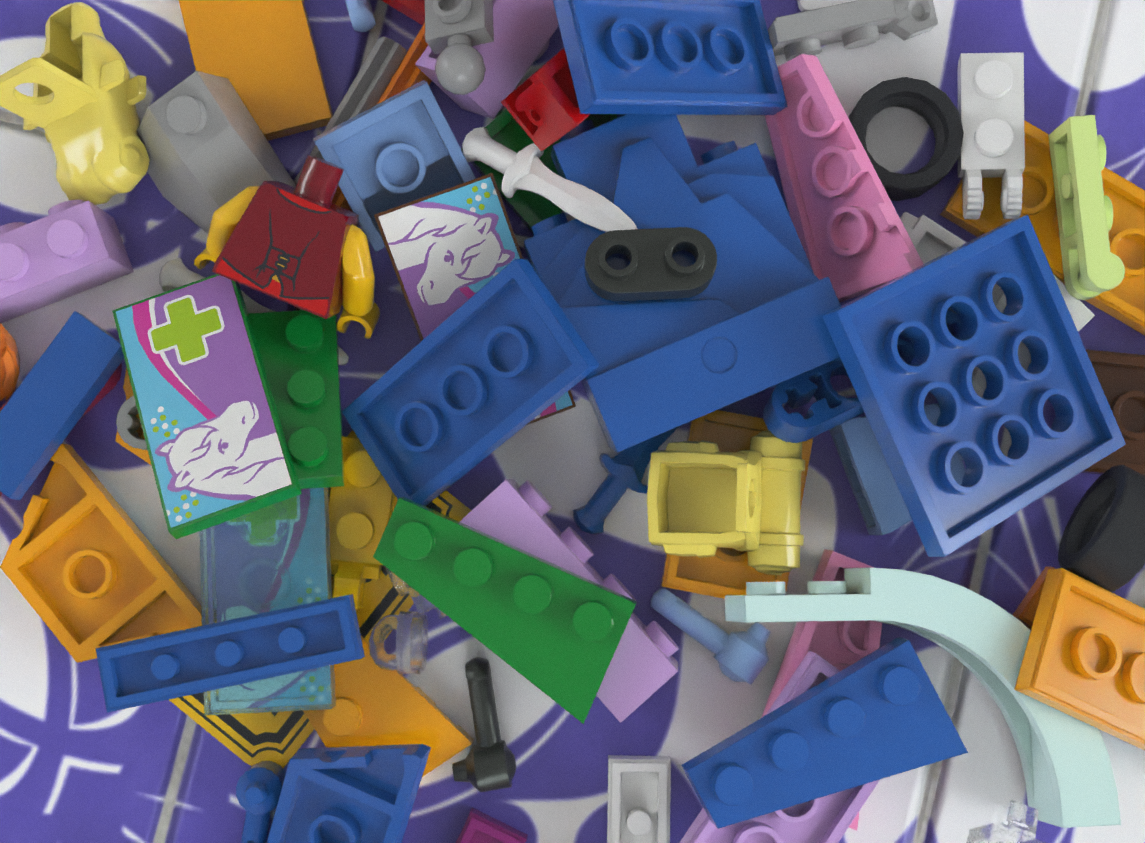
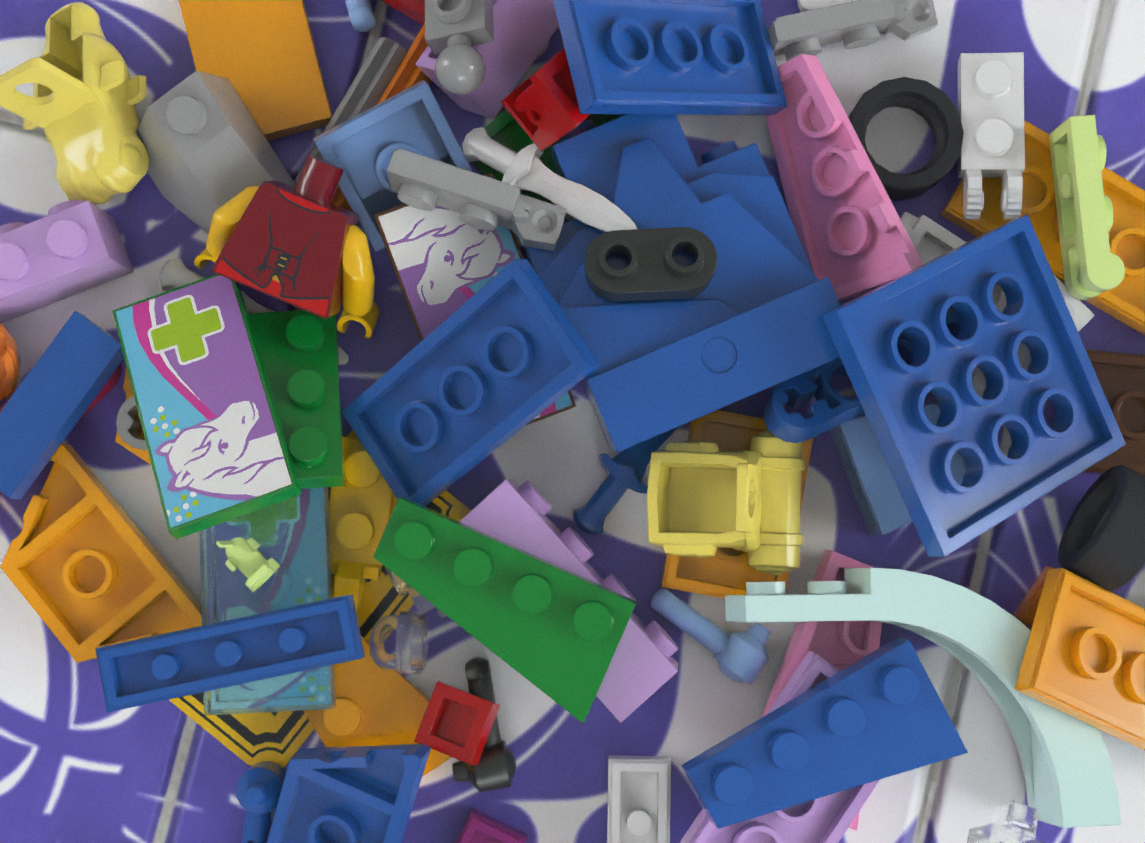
none -> yellowish green piece [216,537,280,593]
none -> light grey hinge [387,148,566,251]
none -> red tile [414,681,500,766]

